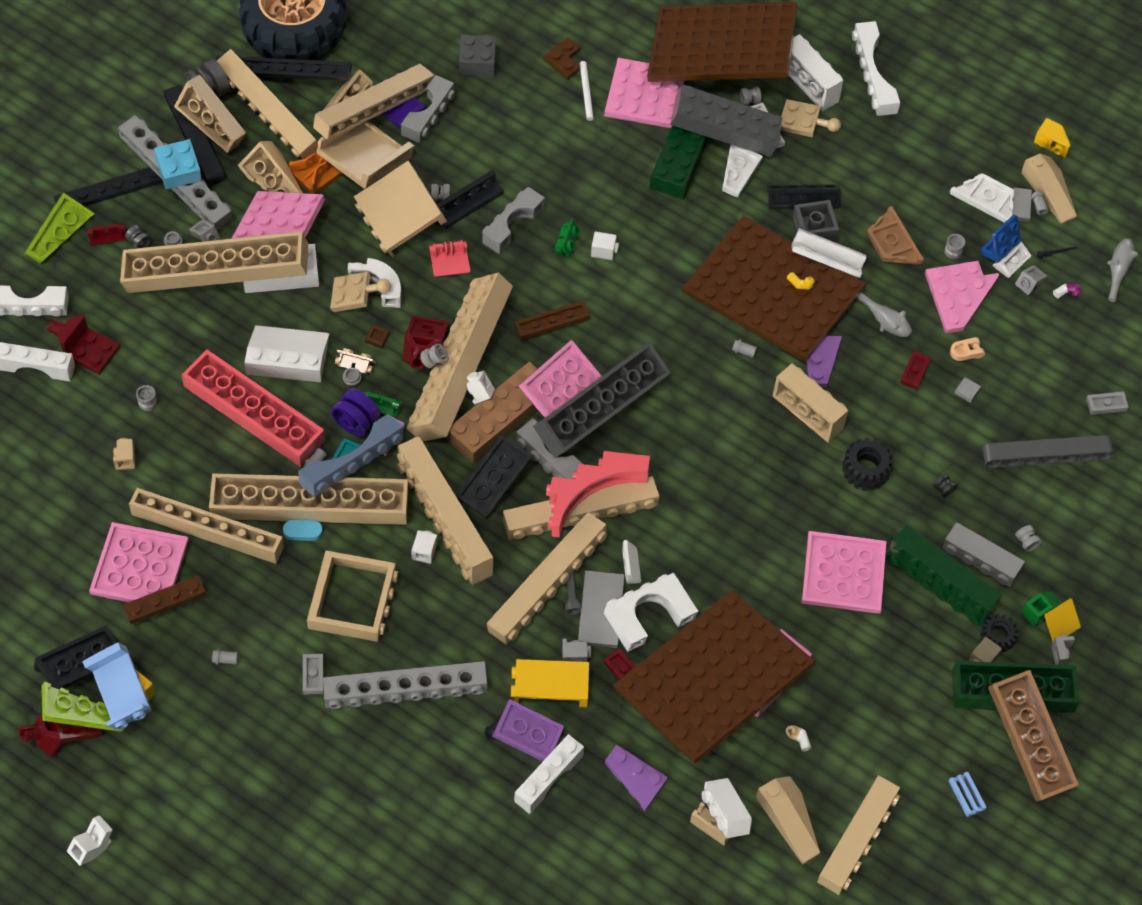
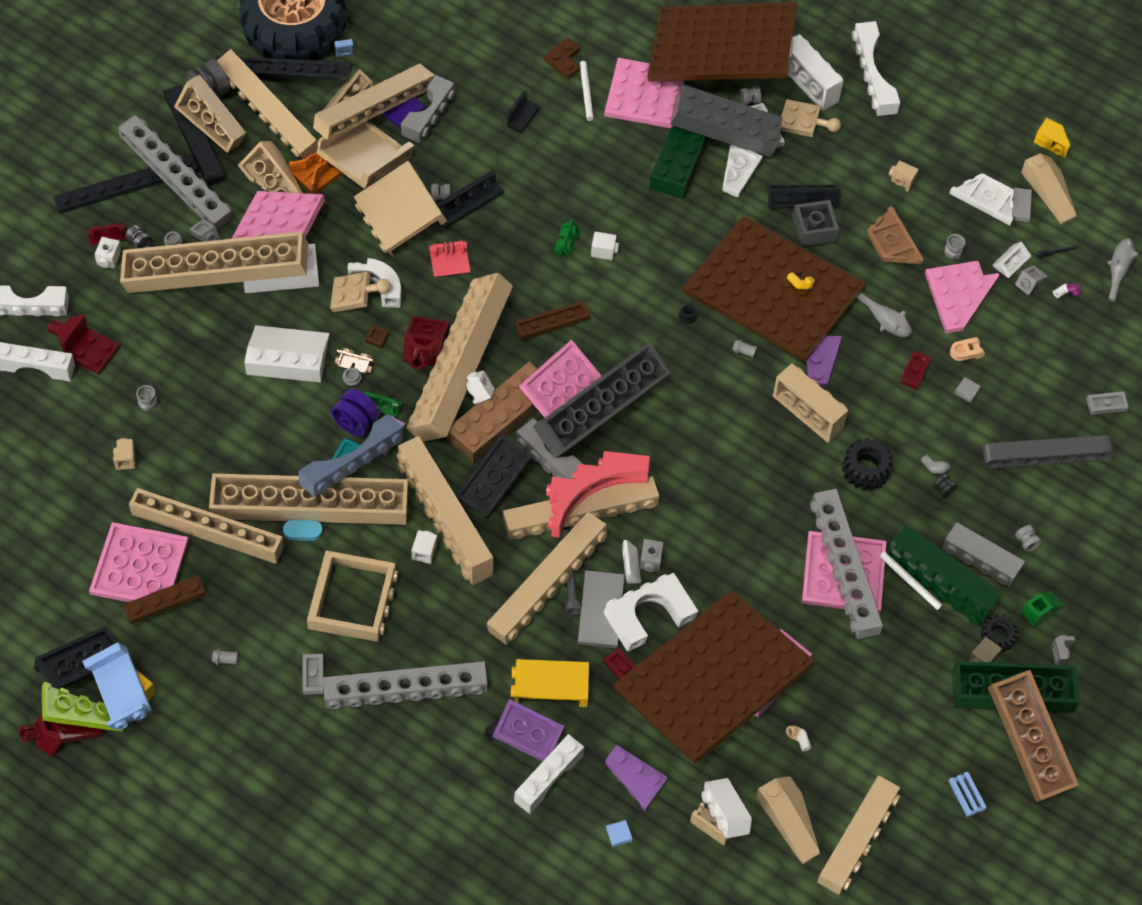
lime wing [25,193,95,263] -> none
white brick [67,815,112,866] -> none
medium azure brick [154,139,201,189] -> none
coral brick [182,350,325,467] -> none
light grey pin [304,448,327,467] -> none
light grey wheel [421,344,447,368] -> none
dark grey brick [459,35,496,77] -> none
light grey arch [482,187,545,254] -> none
light grey brick [562,639,591,662] -> none
white fence [792,228,866,278] -> none
blue bracket [980,214,1021,262] -> none
light grey pin [1031,191,1048,215] -> none
yellow sticker [1044,598,1081,642] -> none
none -> white brick [95,237,122,269]
none -> light blue tile [335,39,353,57]
none -> black panel [507,90,539,134]
none -> light blue tile [606,820,632,847]
none -> light grey brick [640,539,663,572]
none -> black plate [679,305,697,323]
none -> light grey brick [810,489,883,639]
none -> white bar [879,551,943,610]
none -> tan brick [889,160,919,192]
none -> light grey arm [921,455,950,474]

